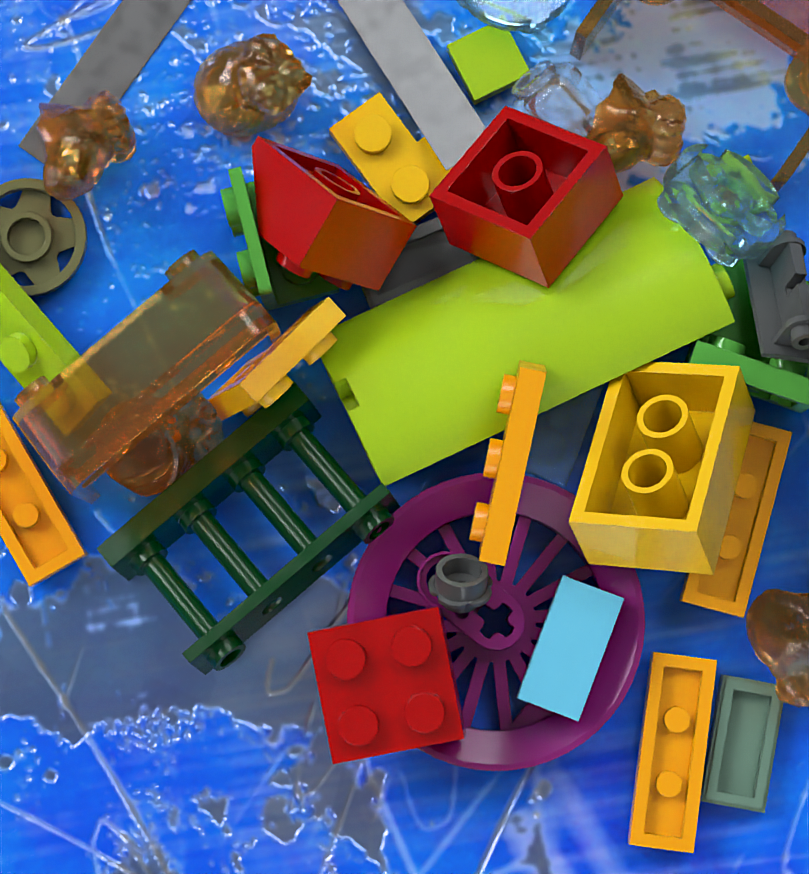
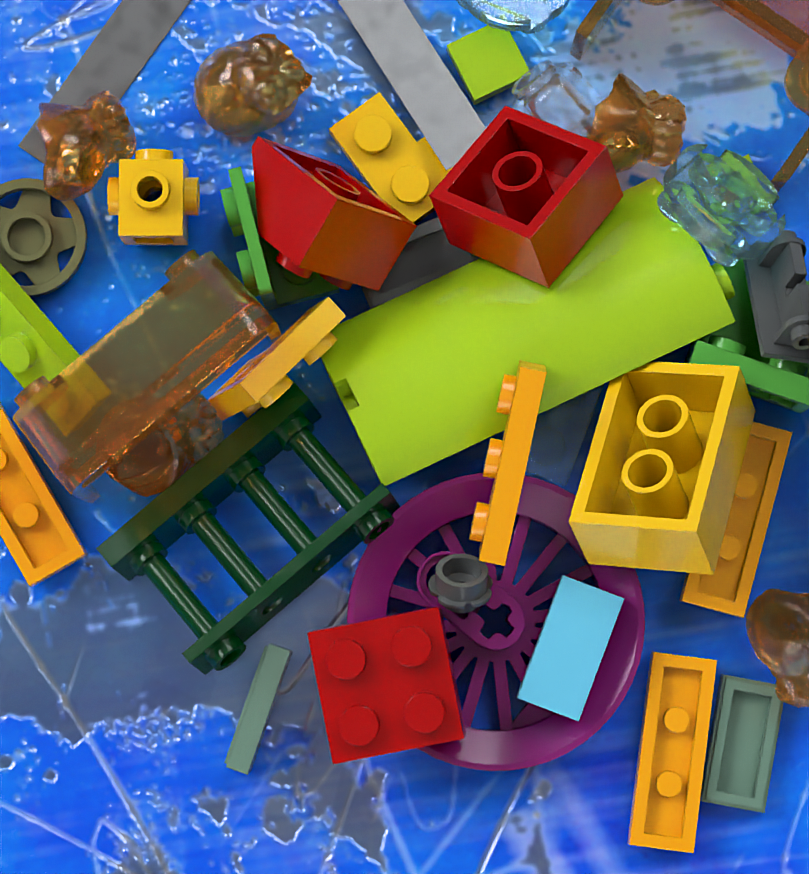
none -> yellow brick [107,149,200,245]
none -> sand green tile [224,643,293,775]

